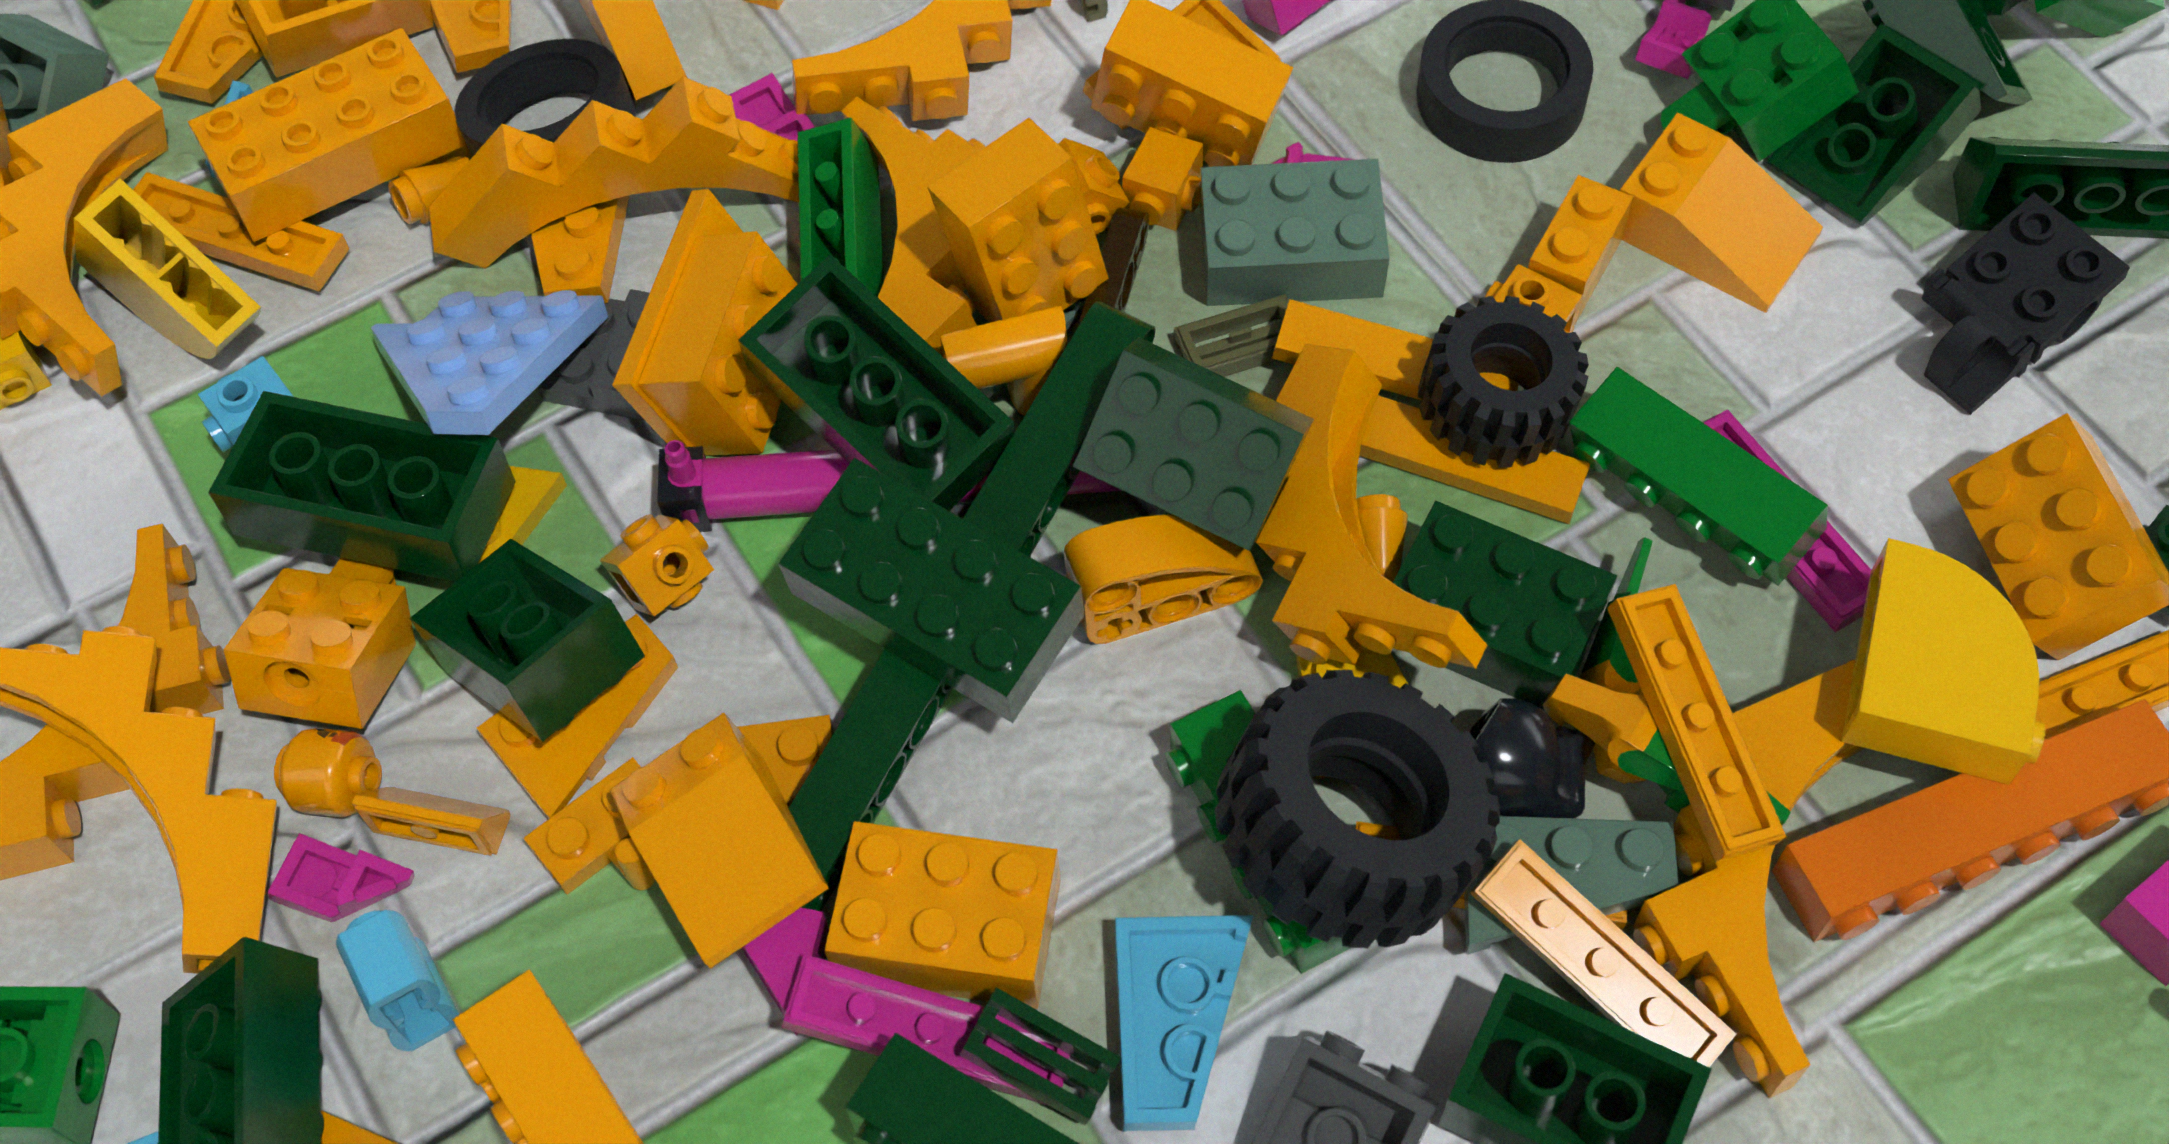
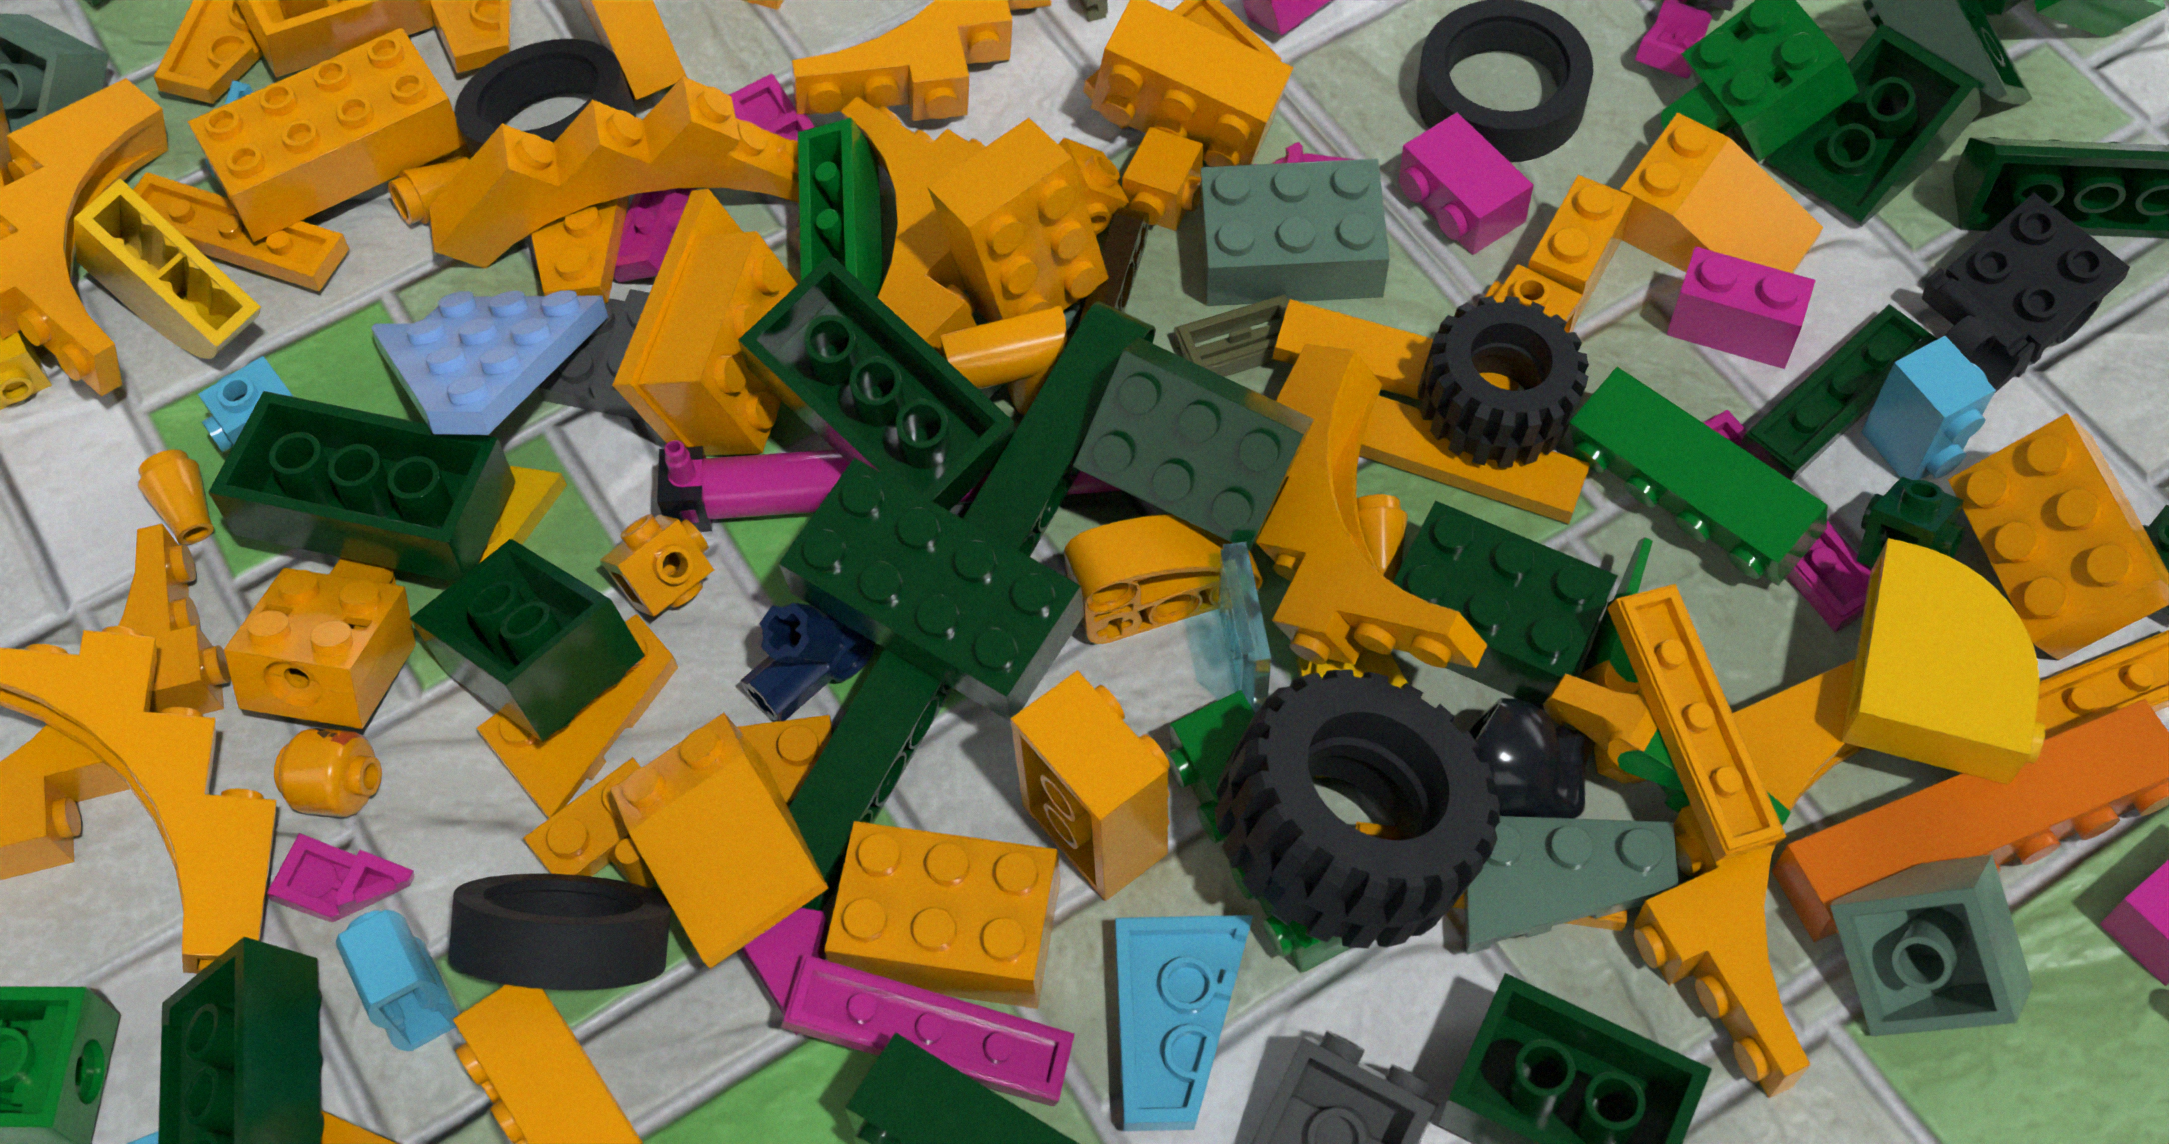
light orange slope [352,787,510,856] -> none
dark green tile [959,987,1121,1125] -> none
tile [1470,839,1736,1067] -> none
none -> light orange cone [138,449,214,545]
none -> black tyre [448,873,671,990]
none -> dark pink plate [614,188,696,282]
none -> dark blue piece [741,602,876,721]
none -> light orange brick [1010,670,1170,902]
none -> clear light blue tile [1218,541,1271,713]
none -> dark pink brick [1398,112,1534,255]
none -> dark pink brick [1666,246,1816,369]
none -> dark green tile [1739,304,1938,481]
none -> sand green slope [1830,854,2033,1036]
none -> dark green brick [1857,476,1965,568]
none -> medium azure brick [1861,336,1996,480]

